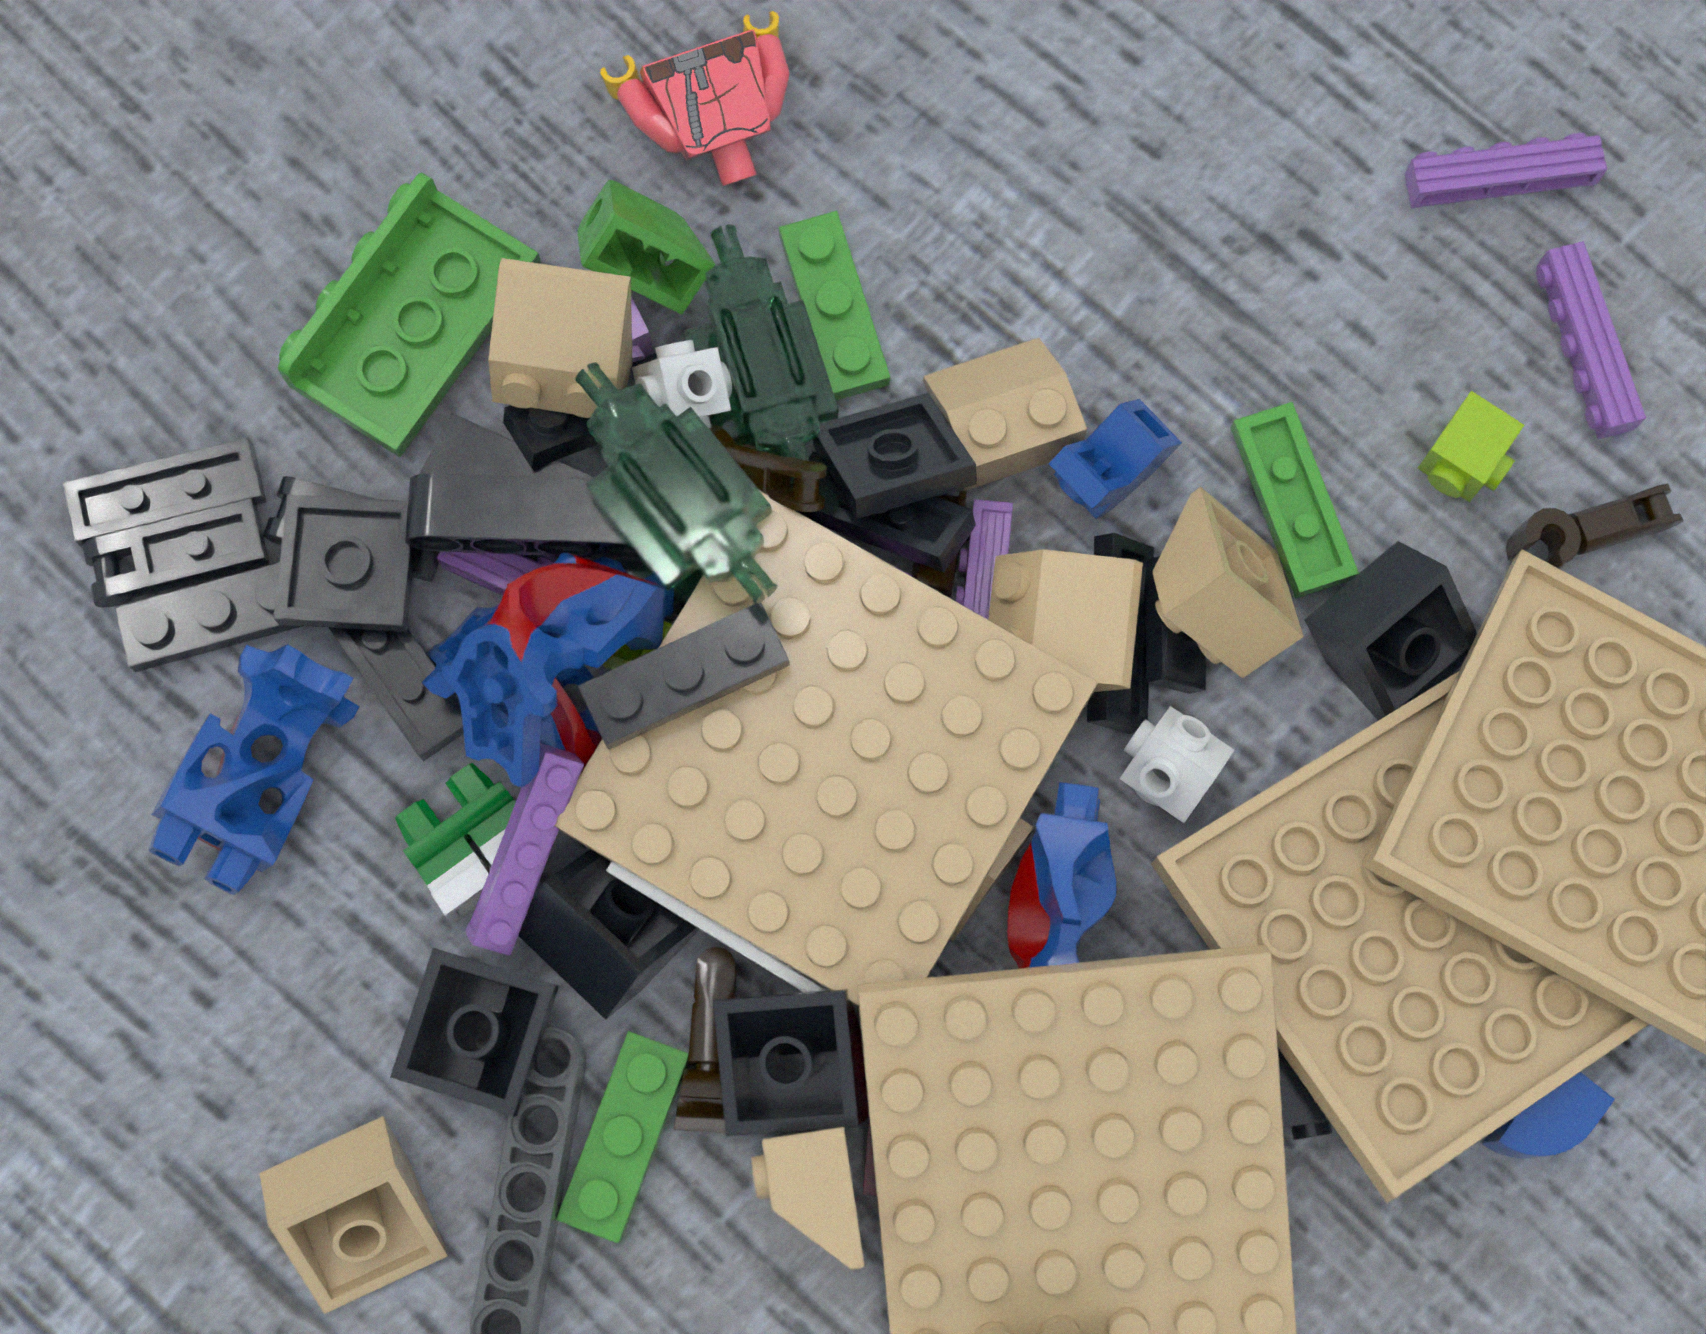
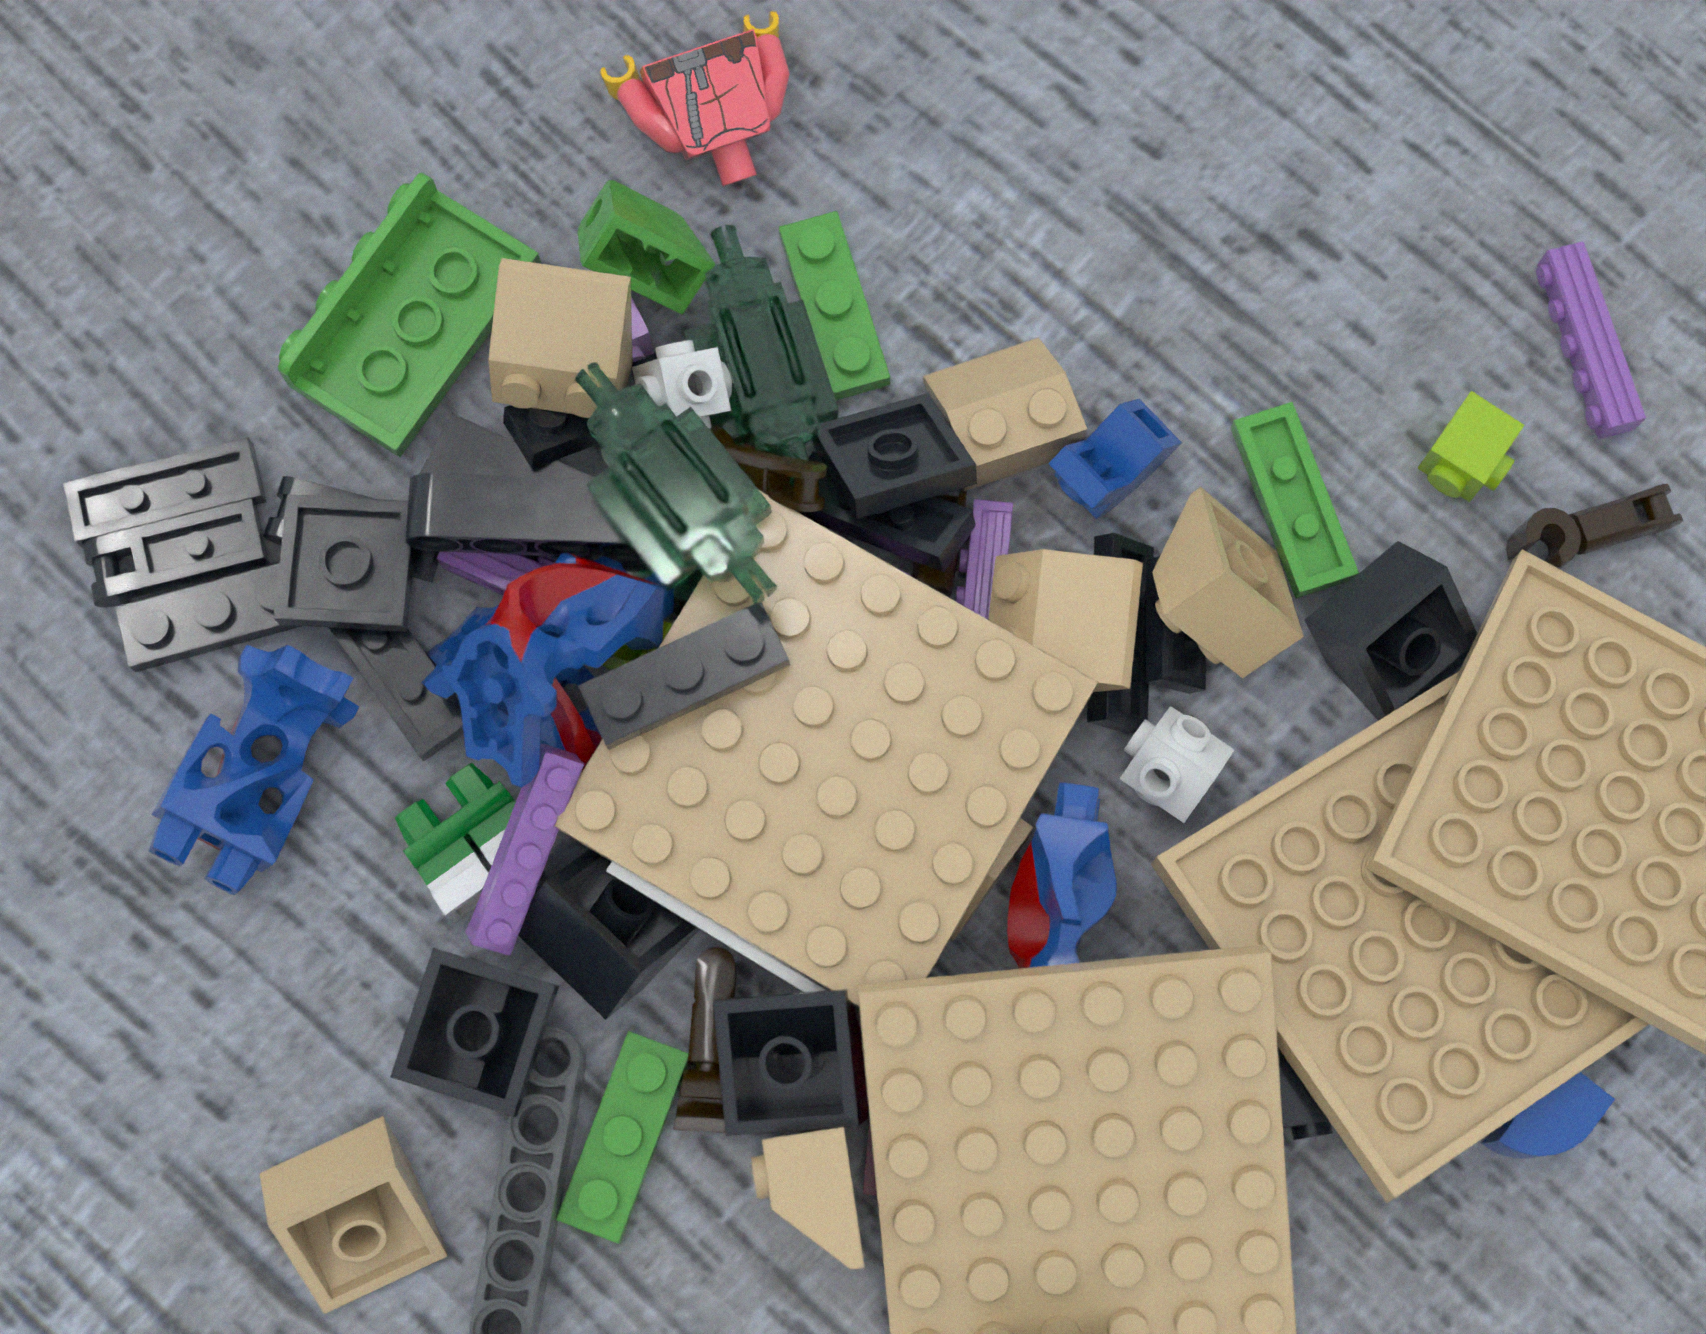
medium lavender piece [1404,133,1607,208] -> none

